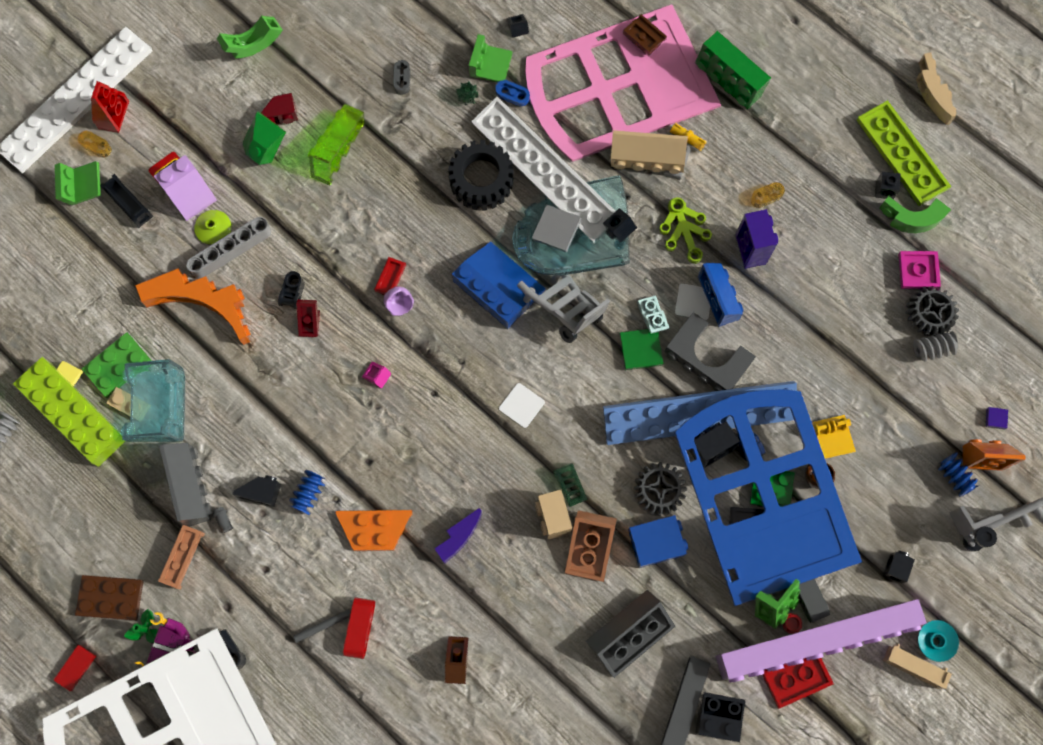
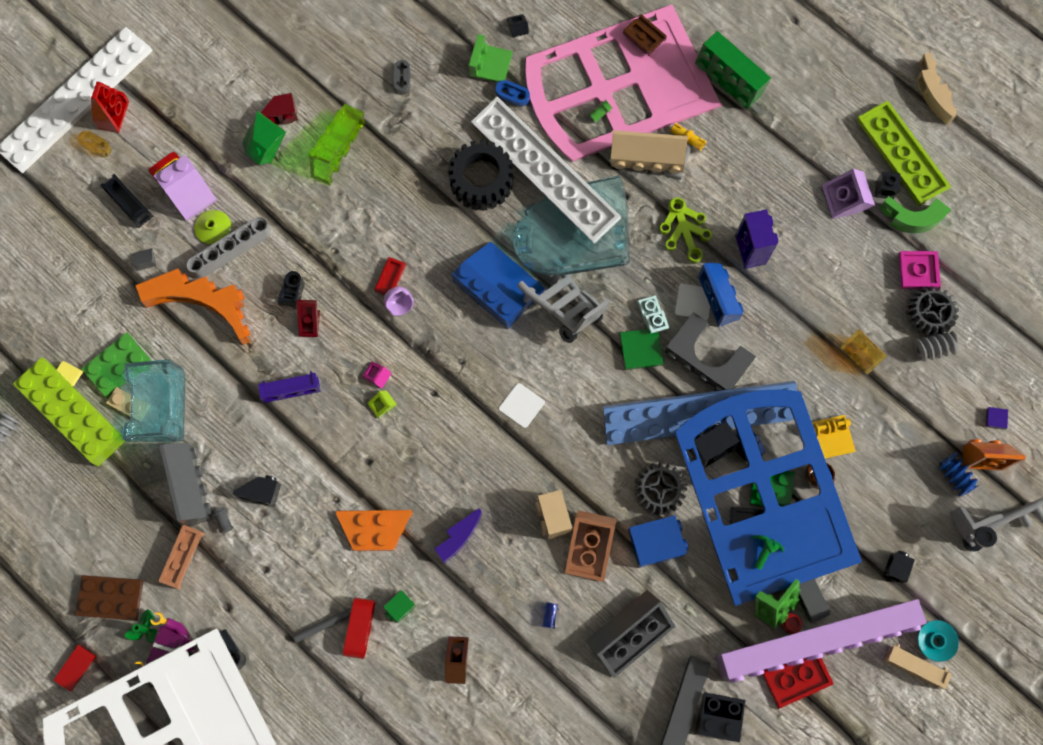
bright green bracket [54,161,101,205] -> none
bright green arch [216,16,283,58] -> none
blue piece [289,470,325,515] -> none
clear green gear [456,81,479,105] -> none
light grey tile [532,205,582,253] -> none
clear green slope [553,463,588,507] -> none
black brick [603,208,637,243] -> none
clear yellow beam [750,182,785,208] -> none
none -> dark grey slope [134,248,156,271]
none -> dark purple container [258,371,321,403]
none -> lime slope [367,390,397,418]
none -> green brick [384,590,416,623]
none -> clear blue pin [542,602,559,629]
none -> bright green pin [589,100,612,122]
none -> green plant [751,535,785,570]
none -> lavender slope [822,169,875,218]
none -> clear yellow brick [840,329,887,375]

